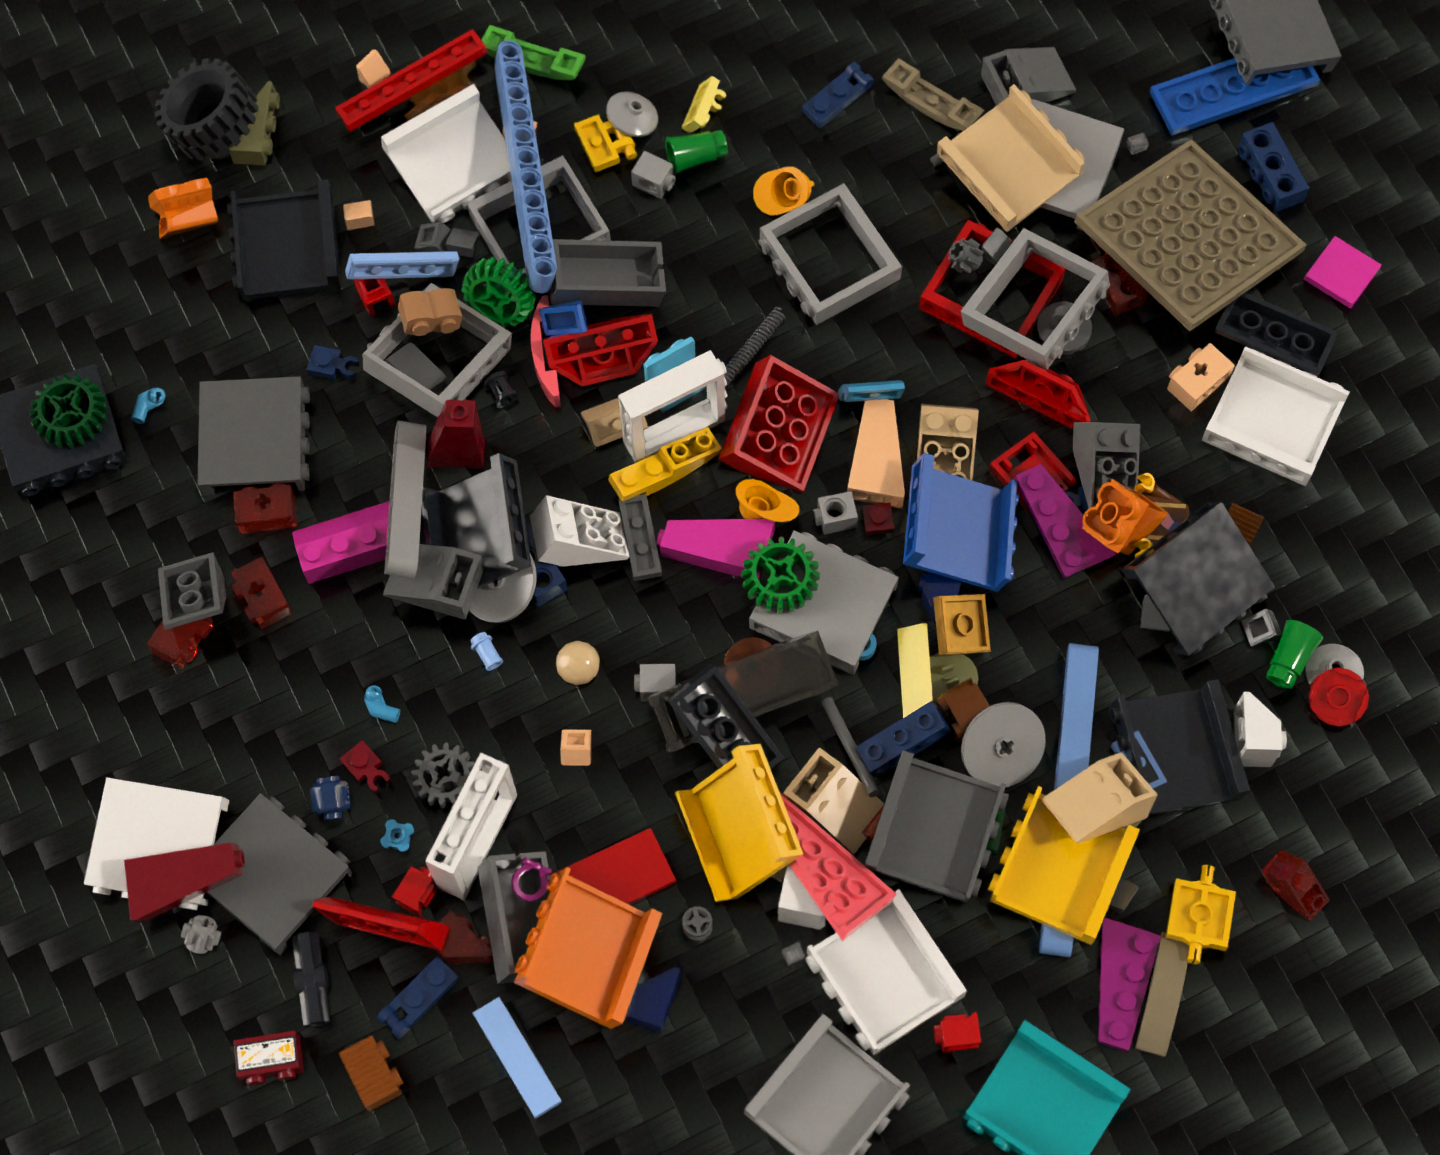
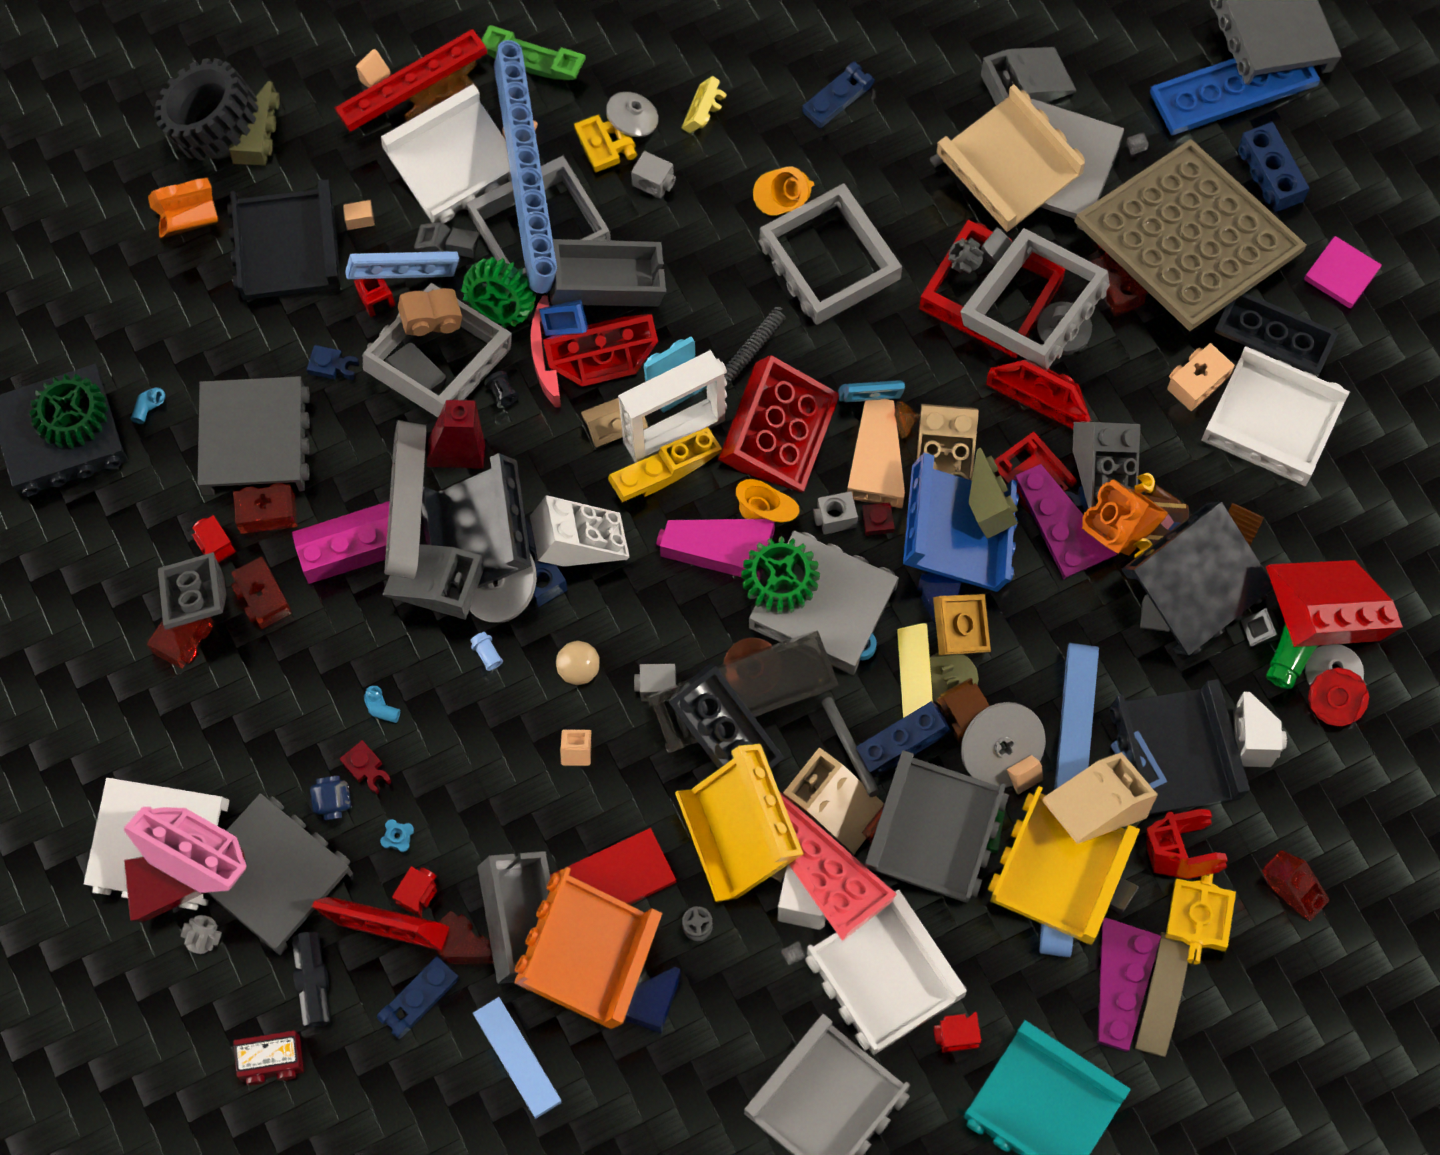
dark orange brick [339,1035,403,1111] -> none
dark grey gear [412,743,475,808] -> none
white window [425,753,517,901] -> none
magenta piece [511,857,552,902] -> none
dark grey plate [618,494,662,581] -> none
green plant [665,130,728,174] -> none
dark tan slope [882,58,985,131] -> none
none -> bright pink wedge [124,807,246,893]
none -> red window [192,515,236,562]
none -> clear orange slope [894,401,920,438]
none -> olive slope [969,448,1018,539]
none -> light nougat slope [1007,755,1043,795]
none -> red piece [1146,809,1227,879]
none -> red slope [1266,560,1403,647]

